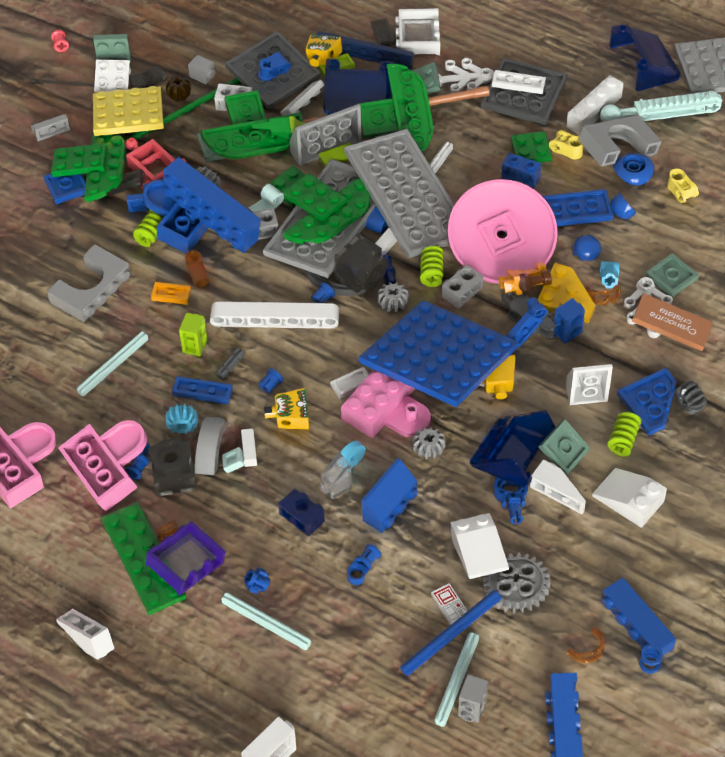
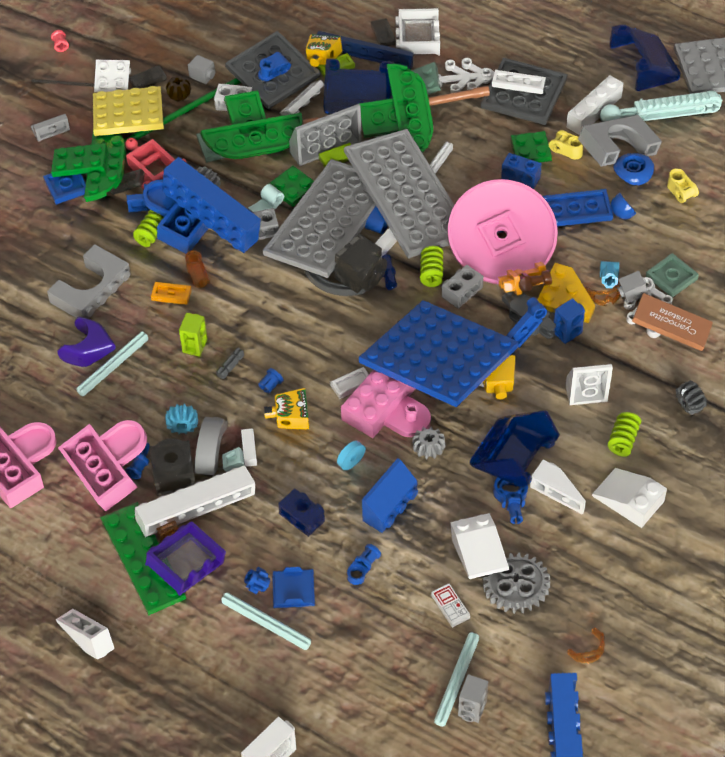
sand green plate [93,34,131,63] -> none
blue plate [172,376,233,405] -> none
white beam [210,302,339,329] -> none
green animal [251,116,306,138] -> none
green plate [283,173,370,244] -> none
blue bush [311,282,335,303] -> none
clear slope [320,453,352,499] -> none
light grey gear [377,282,409,313] -> none
blue axle [400,590,502,676] -> none
sand green plate [538,420,591,475] -> none
blue hair [572,235,601,261] -> none
blue hinge [602,578,676,674] -> none
blue plate [617,368,677,436] -> none
none -> dark purple animal [58,316,116,367]
none -> white brick [135,465,255,537]
none -> blue piece [273,567,315,608]
none -> light grey brick [617,271,648,303]

